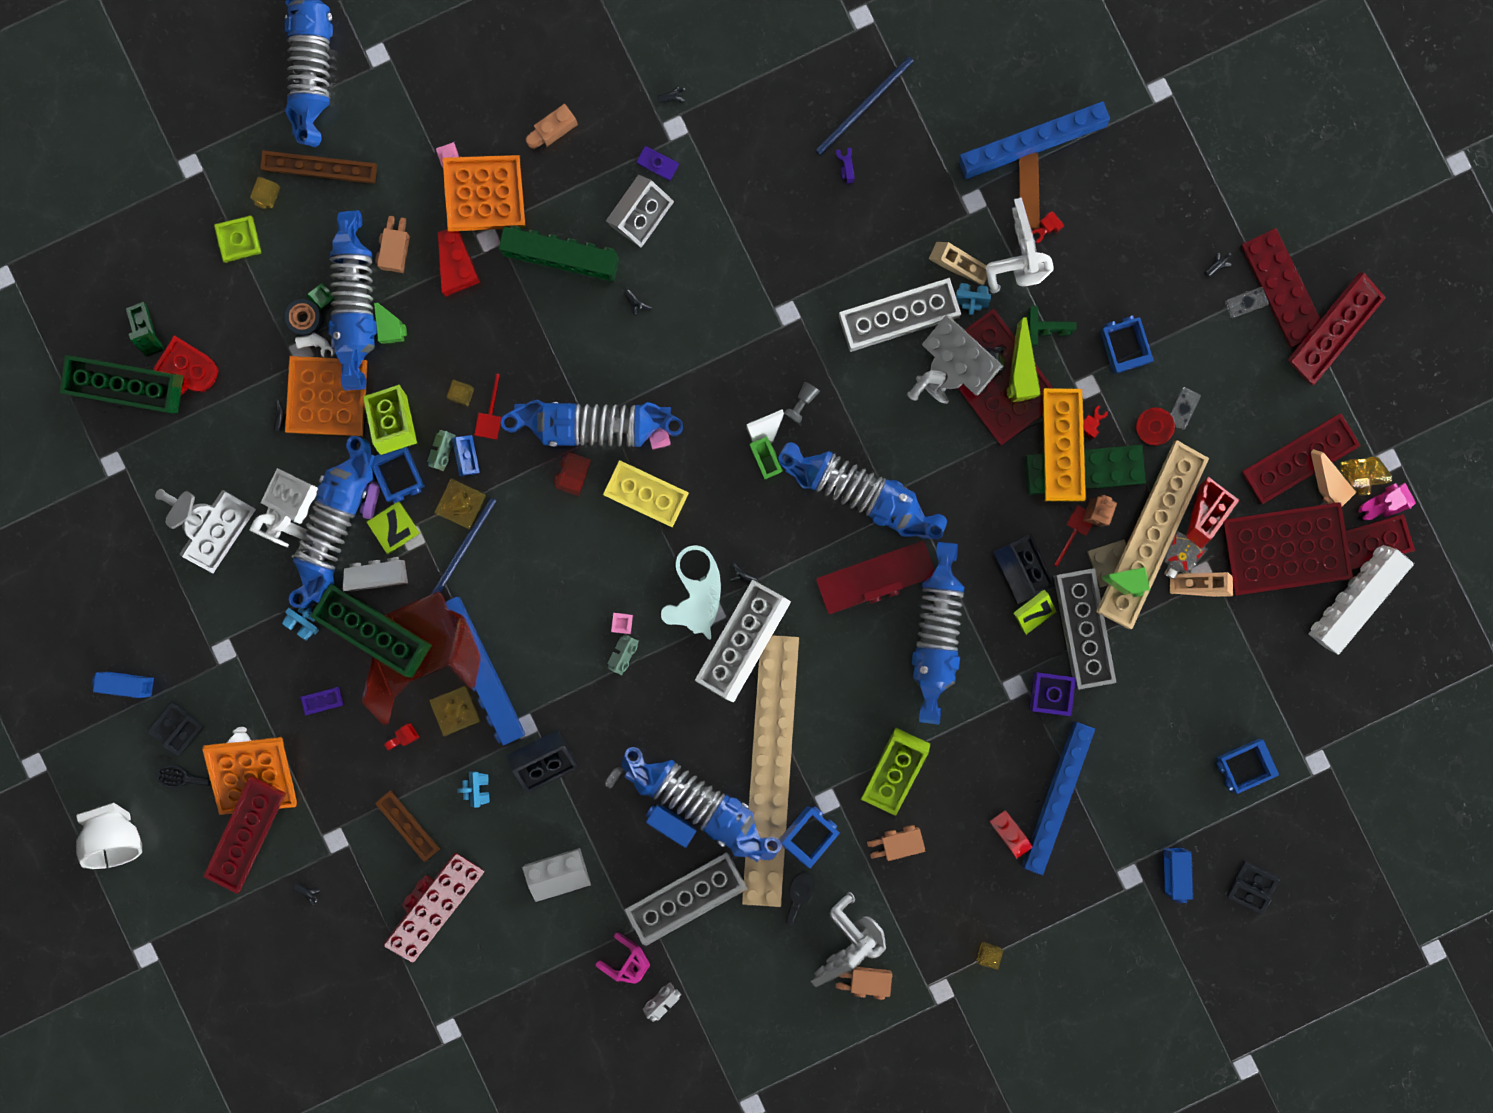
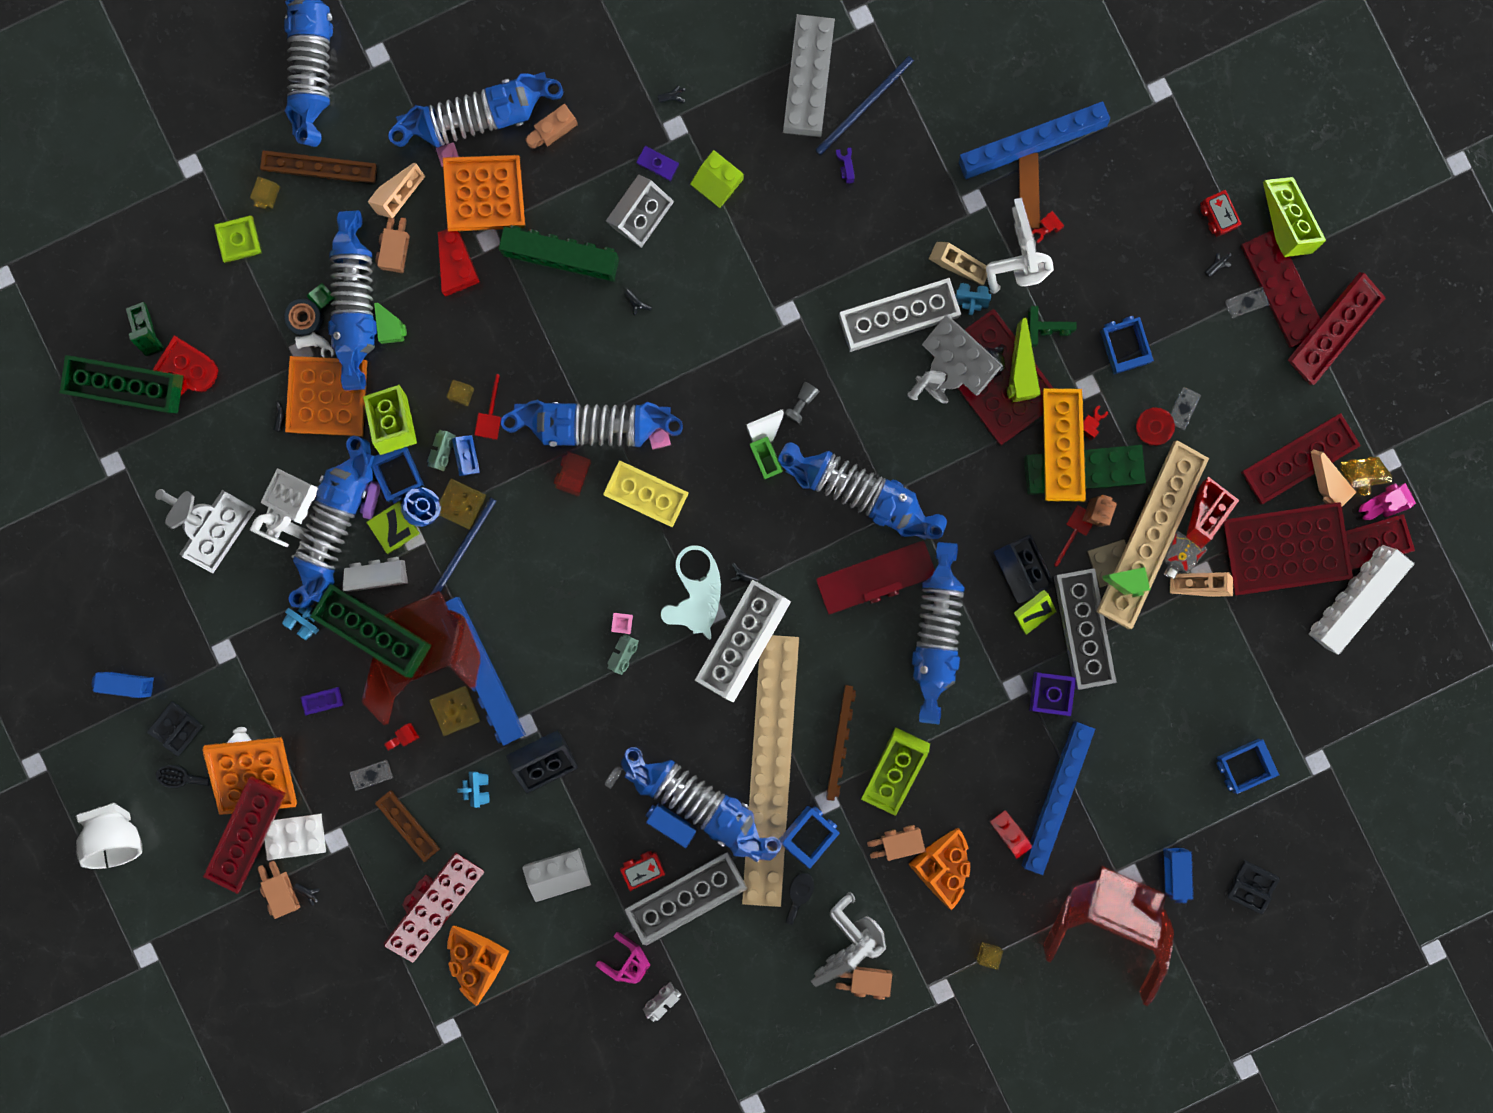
none -> nougat hinge [258,861,300,919]
none -> white plate [265,814,326,860]
none -> clear tile [350,760,393,791]
none -> light nougat slope [368,163,425,219]
none -> blue piece [388,72,563,148]
none -> blue cylinder [401,487,441,527]
none -> orange brick [447,926,509,1005]
none -> brick [620,850,666,891]
none -> lime slope [690,150,744,208]
none -> light grey brick [783,14,835,137]
none -> reddish brown plate [826,685,856,801]
none -> orange brick [909,828,970,910]
none -> clear red piece [1044,866,1174,1006]
none -> brick [1200,190,1241,237]
none -> lime slope [1263,177,1326,257]

